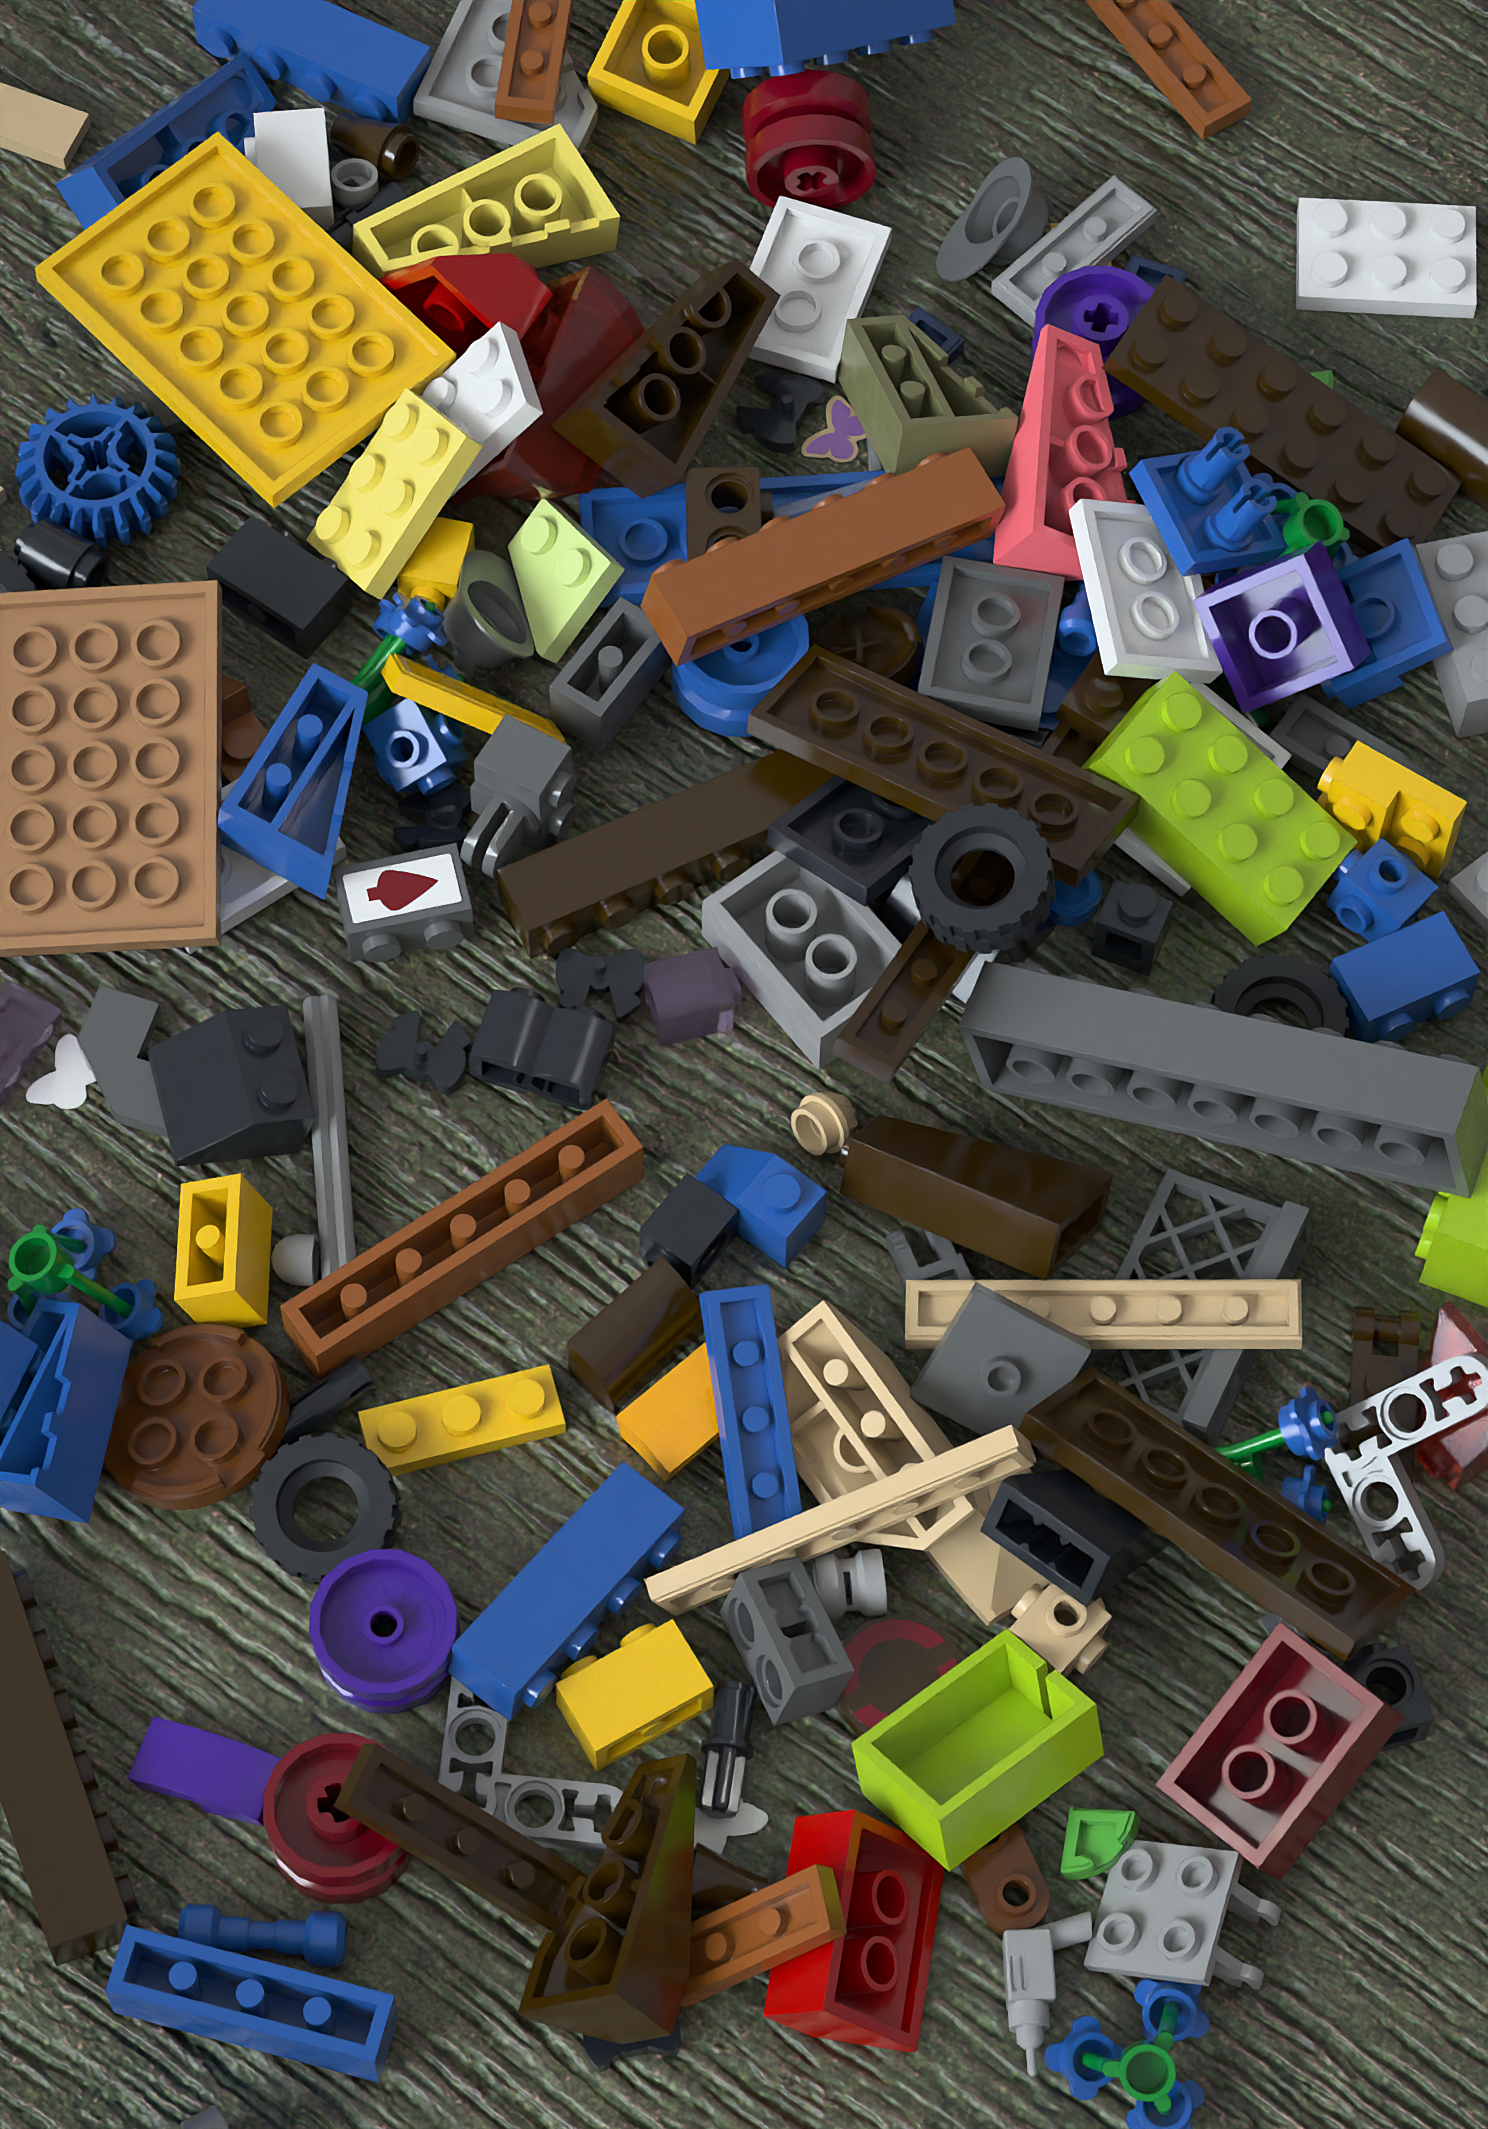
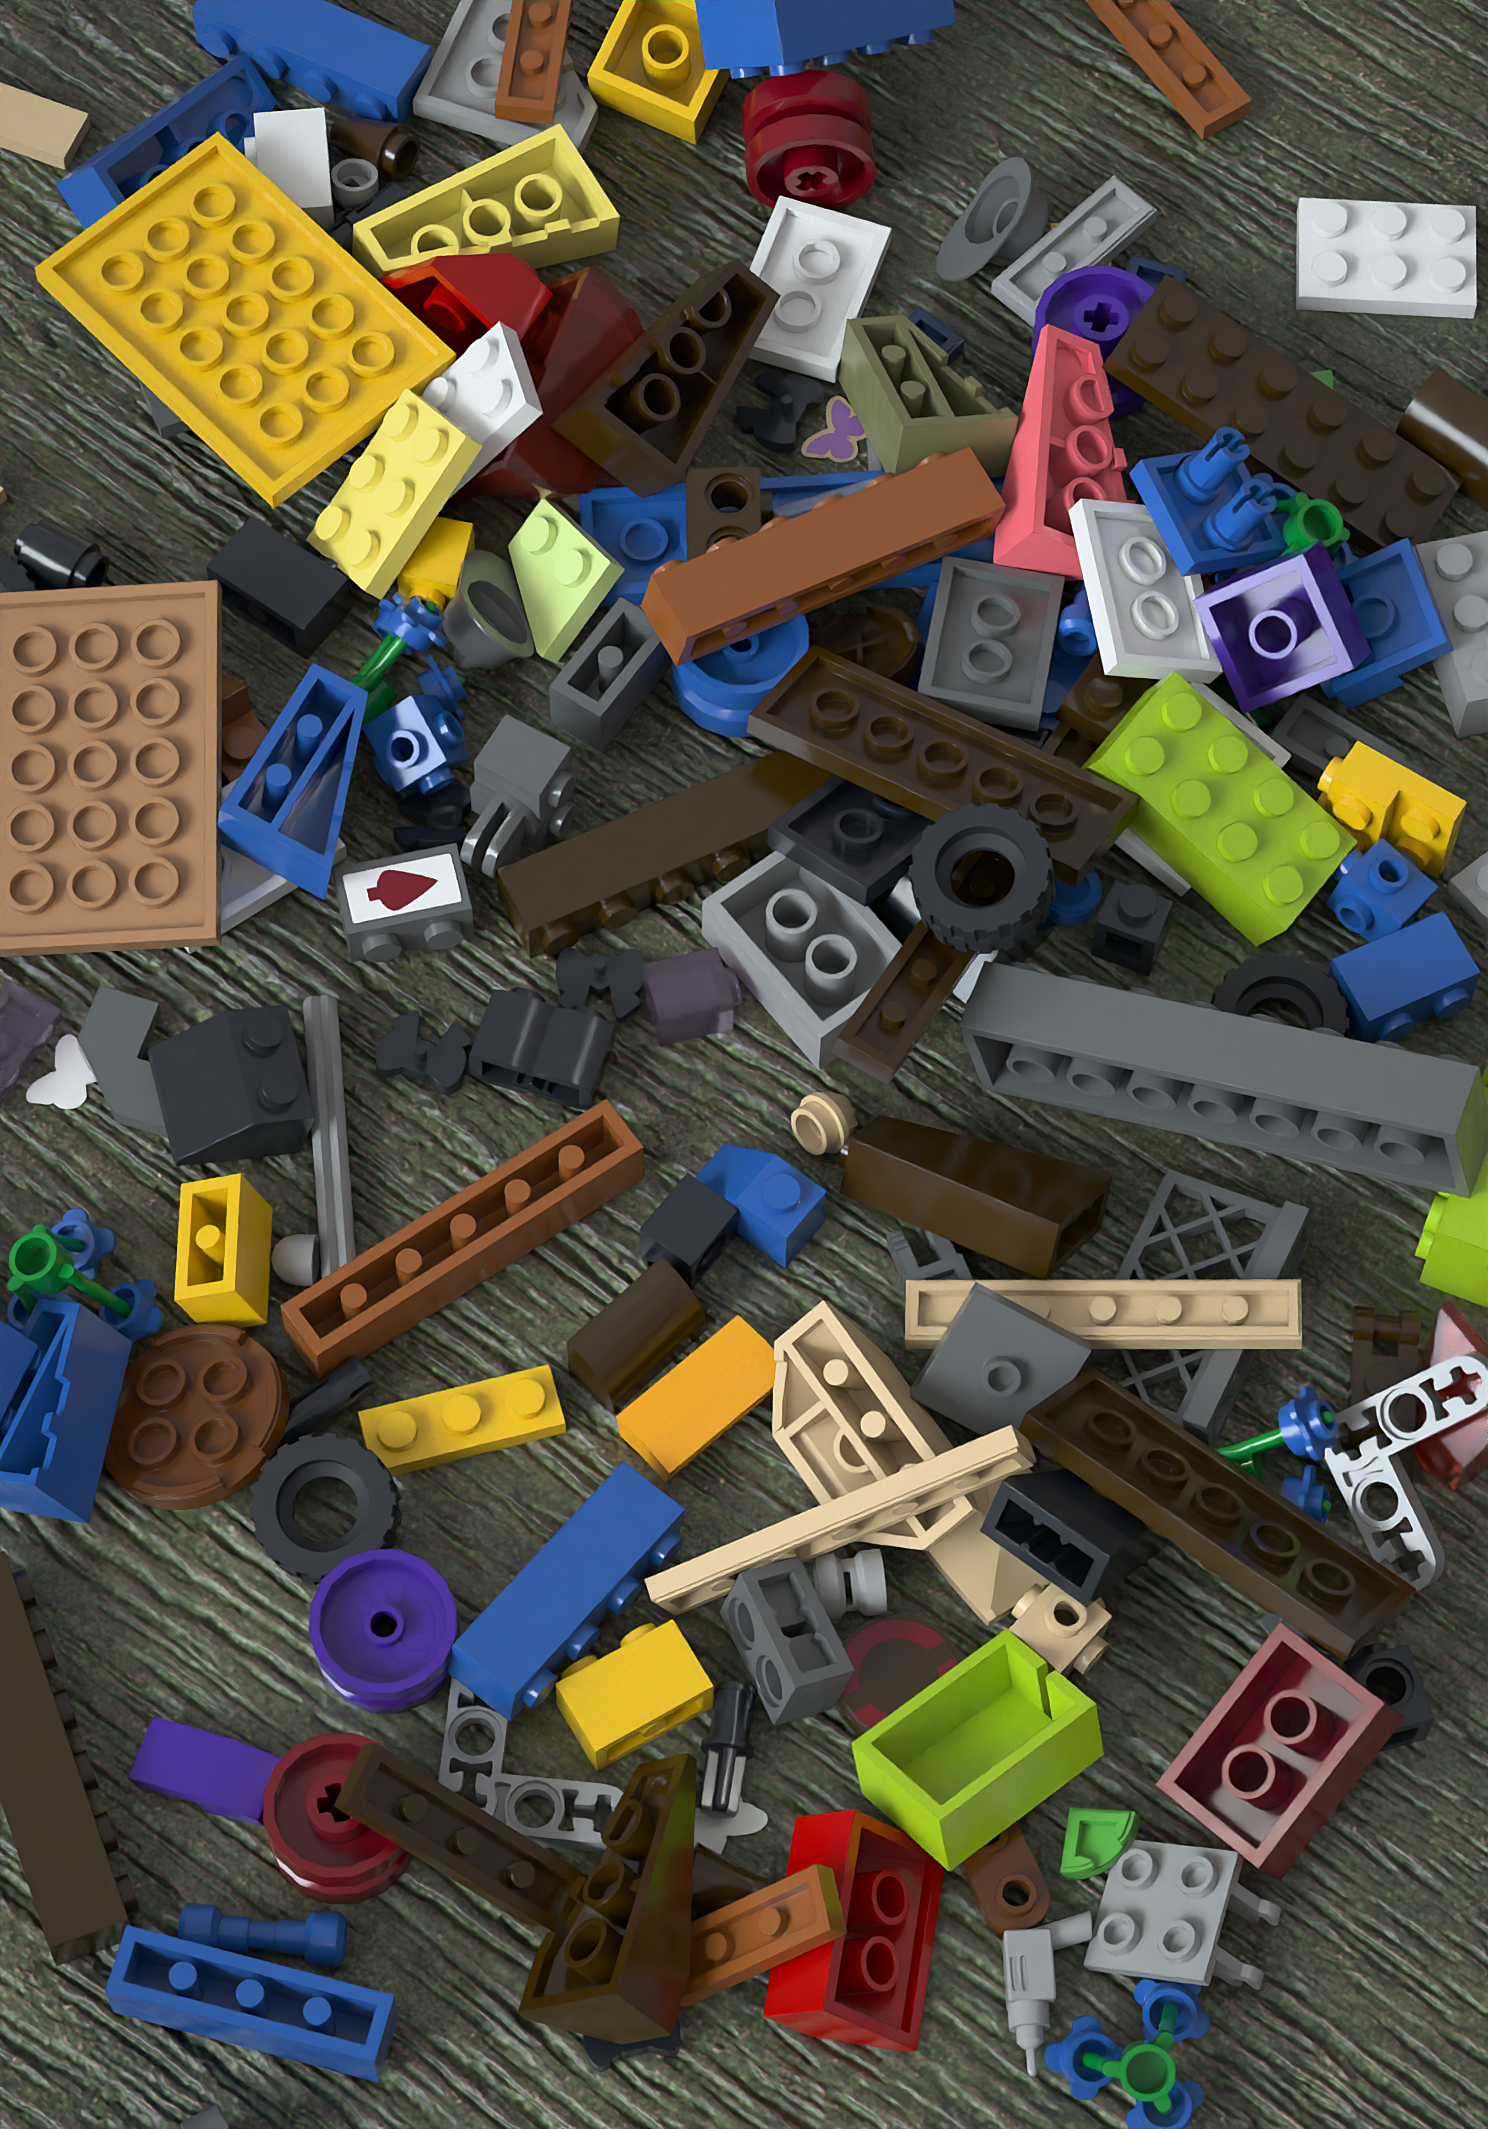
blue gear [15,392,181,552] -> none
yellow tile [381,653,567,744] -> none
blue plate [699,1284,802,1541] -> none

